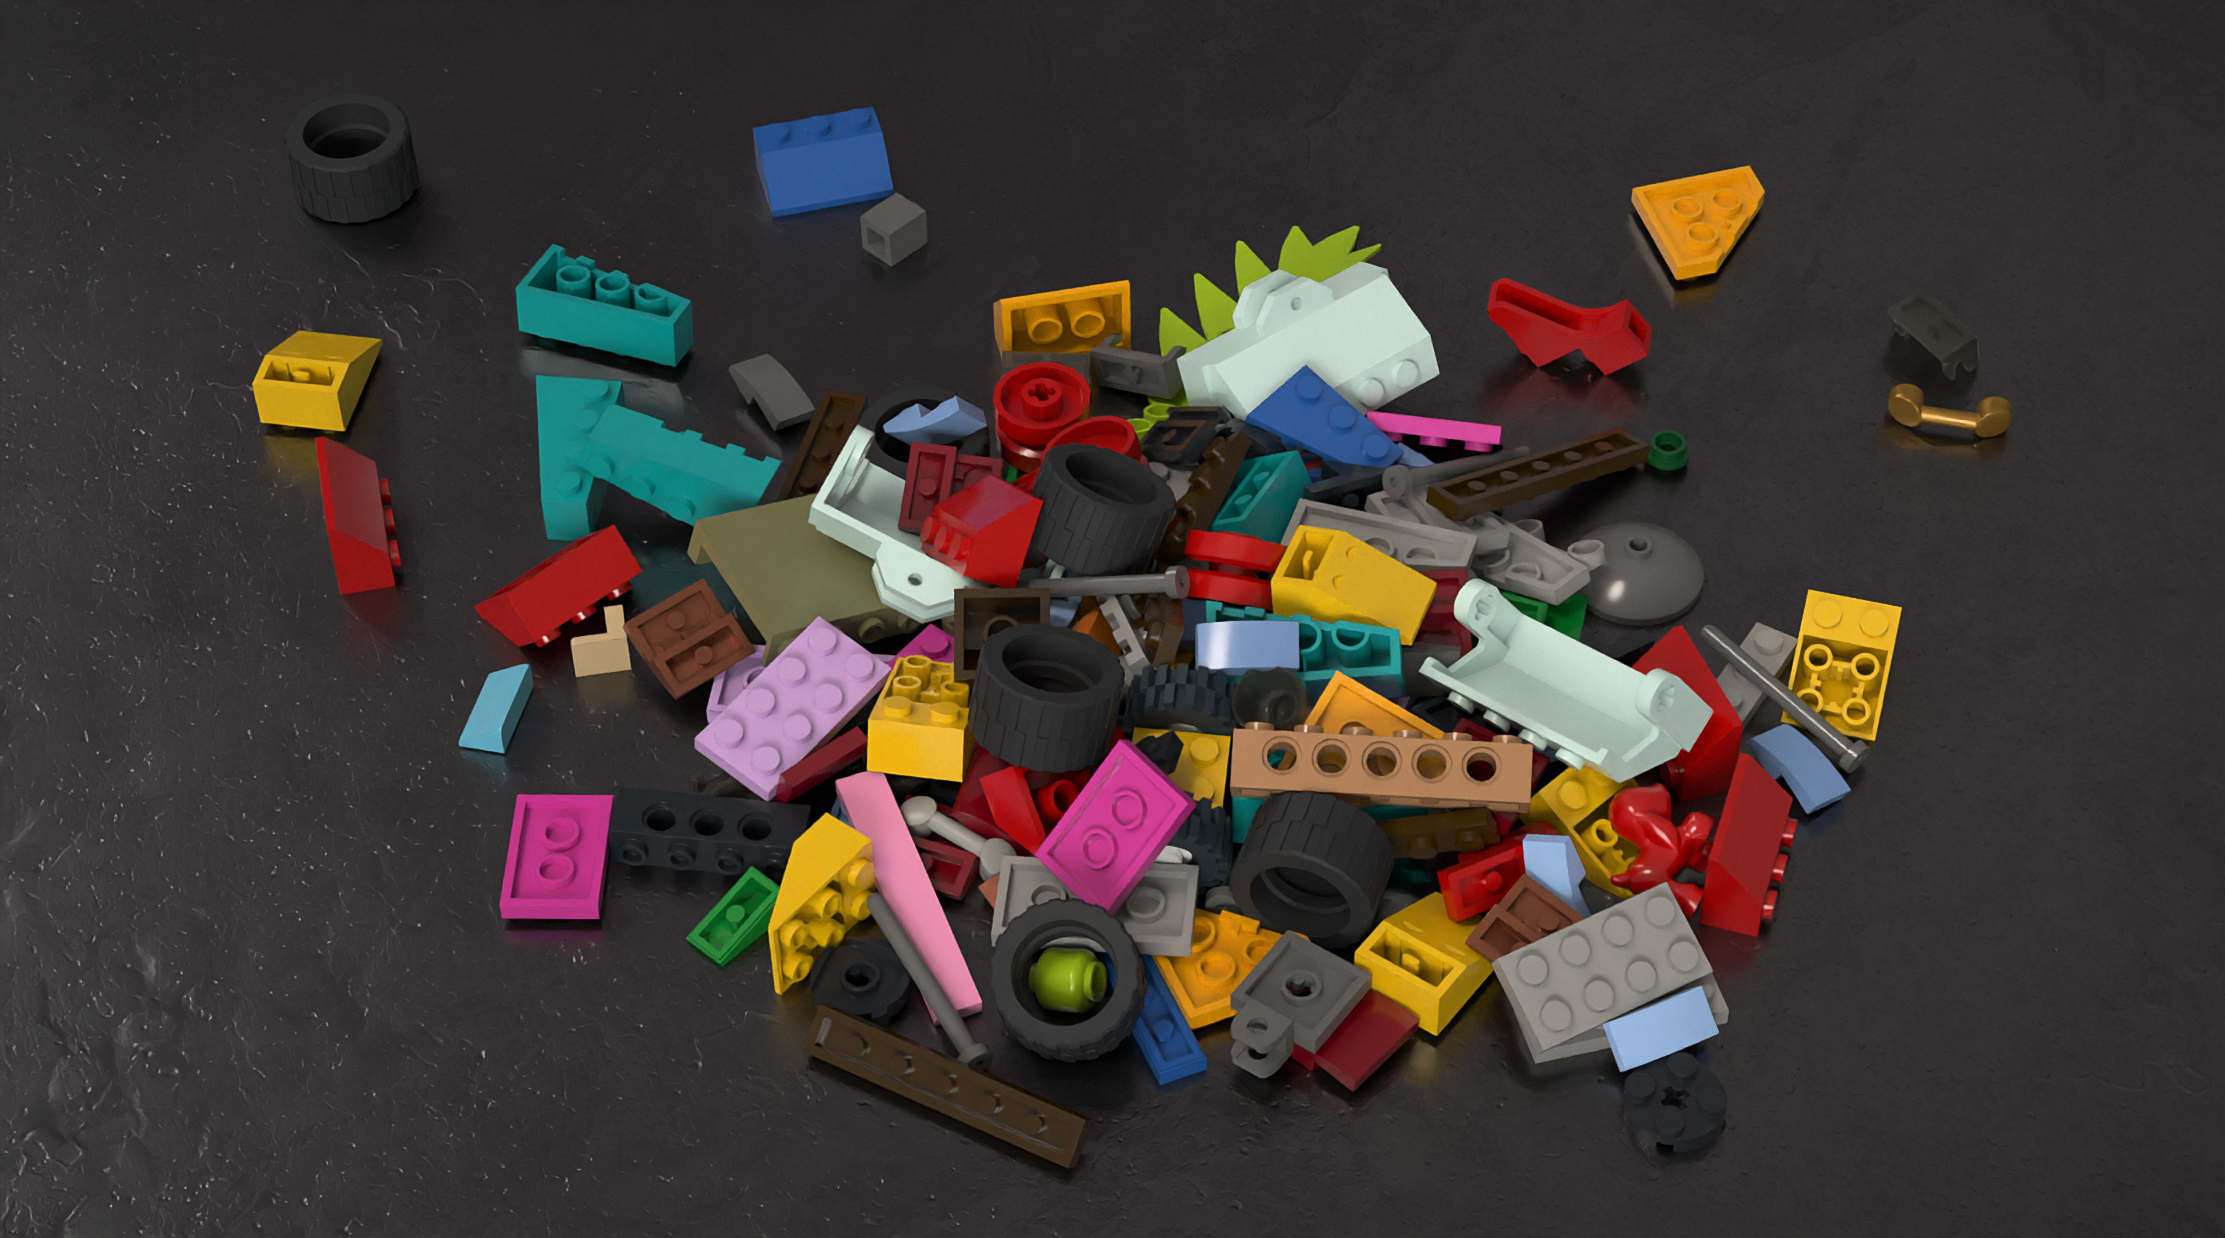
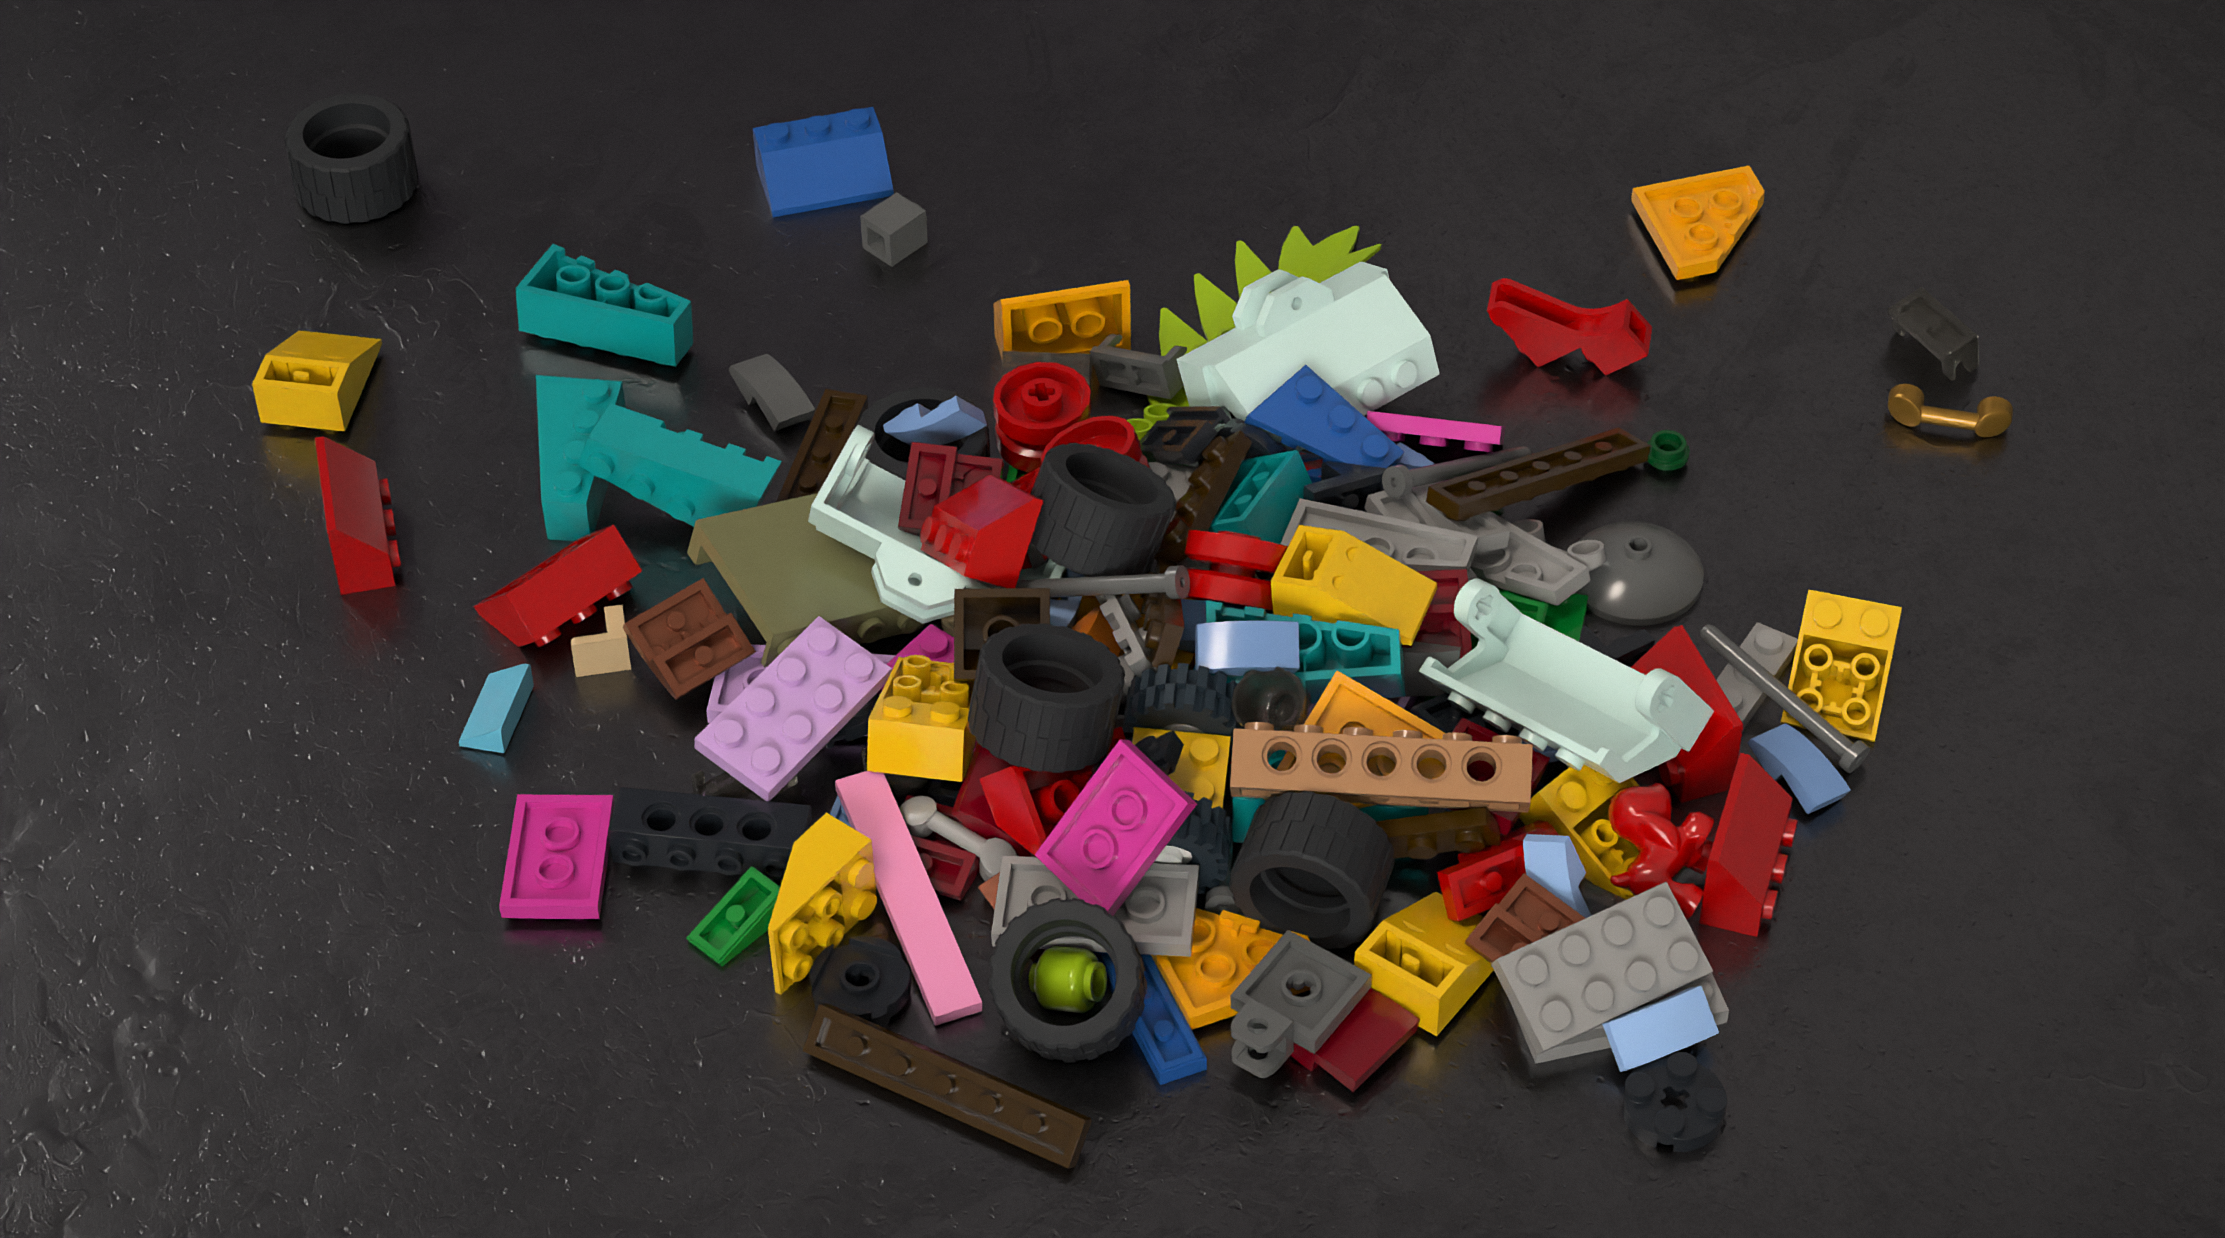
dark red slope [760,726,868,803] -> none
dark grey bar [867,893,994,1071] -> none

